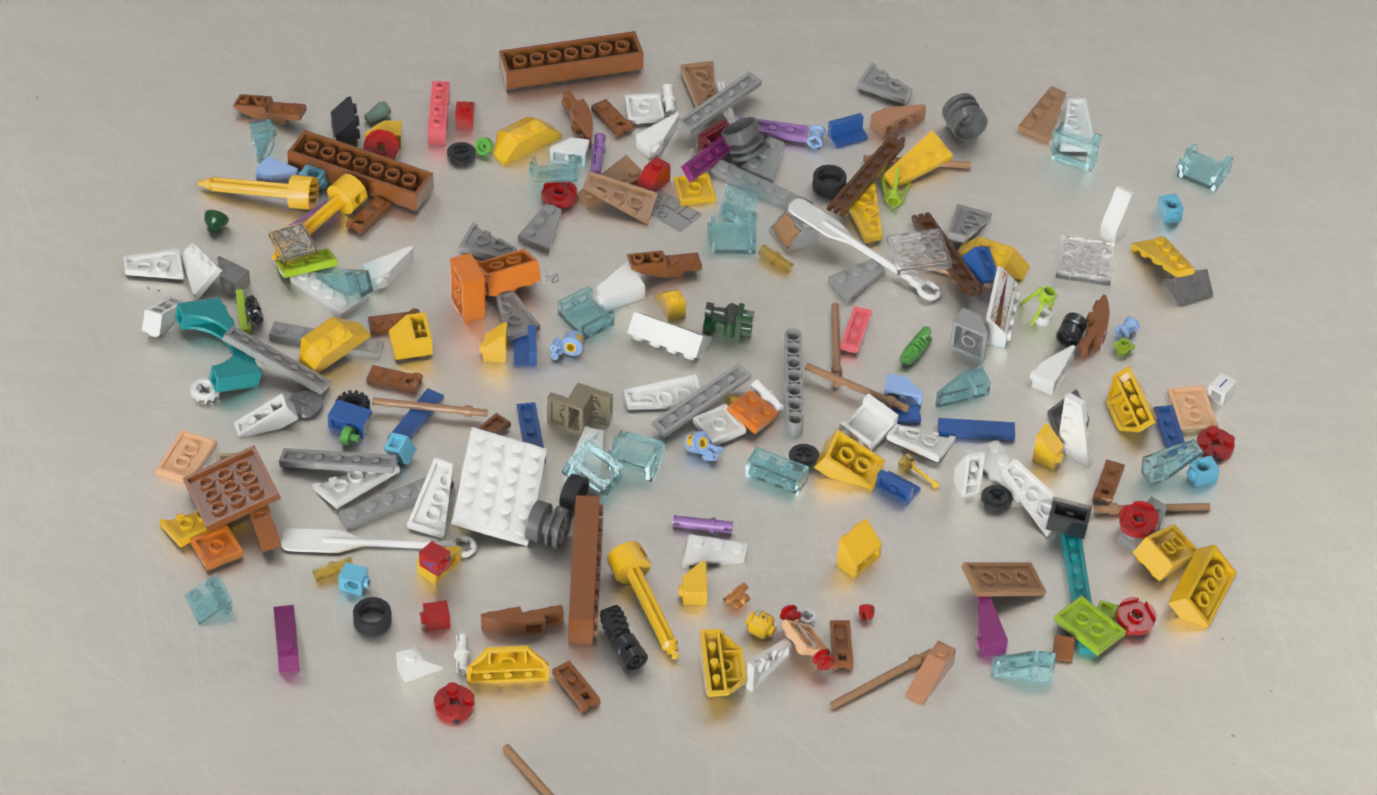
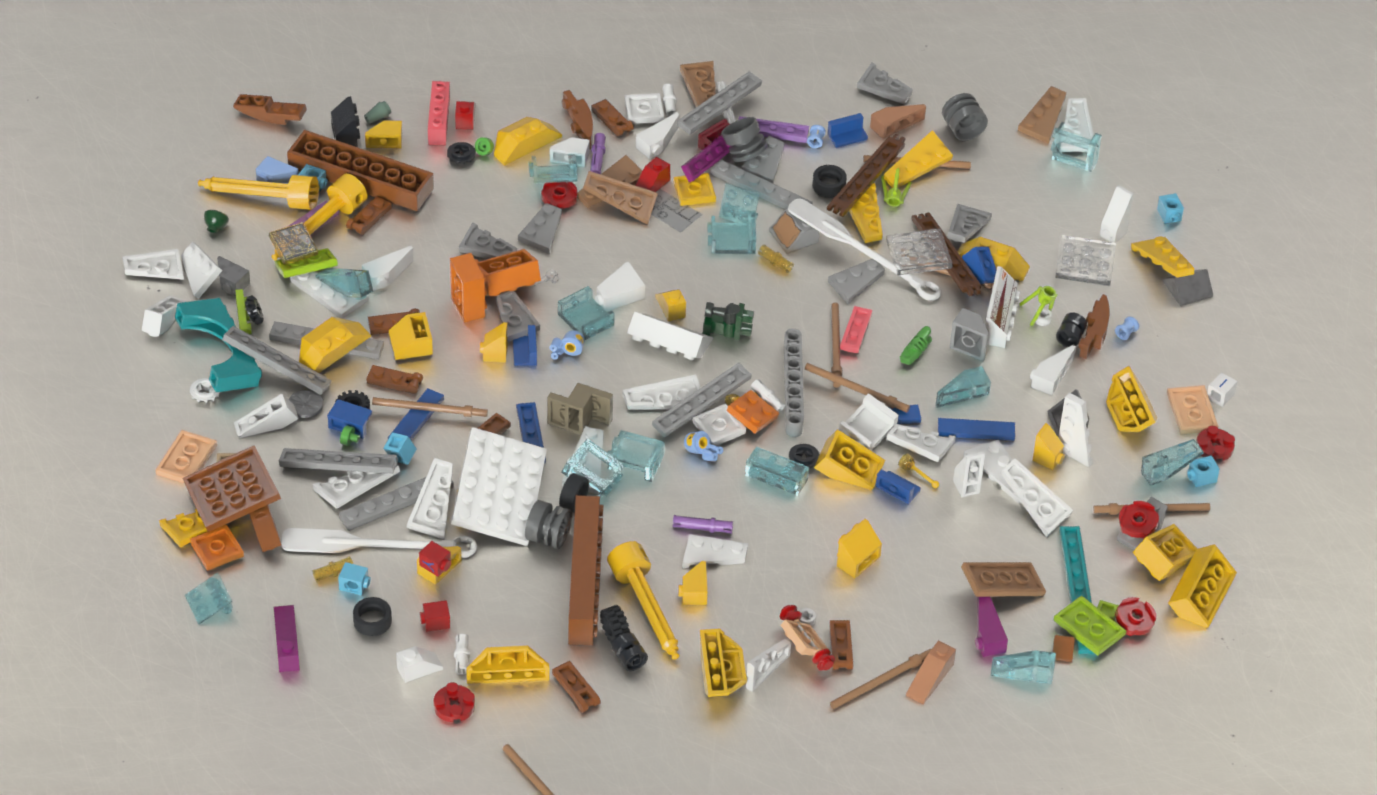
clear light blue slope [249,119,277,165] -> none
red plate [363,129,399,160] -> none
dark orange slope [481,605,564,636] -> none
dark orange brick [499,31,644,89] -> none
dark orange slope [627,250,702,278] -> none
clear orange tile [723,582,751,609] -> none
yellow head [745,610,777,640] -> none
red hinge [859,604,875,621] -> none
light blue slope [884,373,923,409] -> none
black gear [981,485,1012,511] -> none
black slope [1046,497,1092,539] -> none
dark orange plate [1092,459,1125,504] -> none
lime plate [1113,337,1135,356] -> none
blue tile [1154,405,1187,453] -> none
clear light blue panel [1176,143,1233,192] -> none

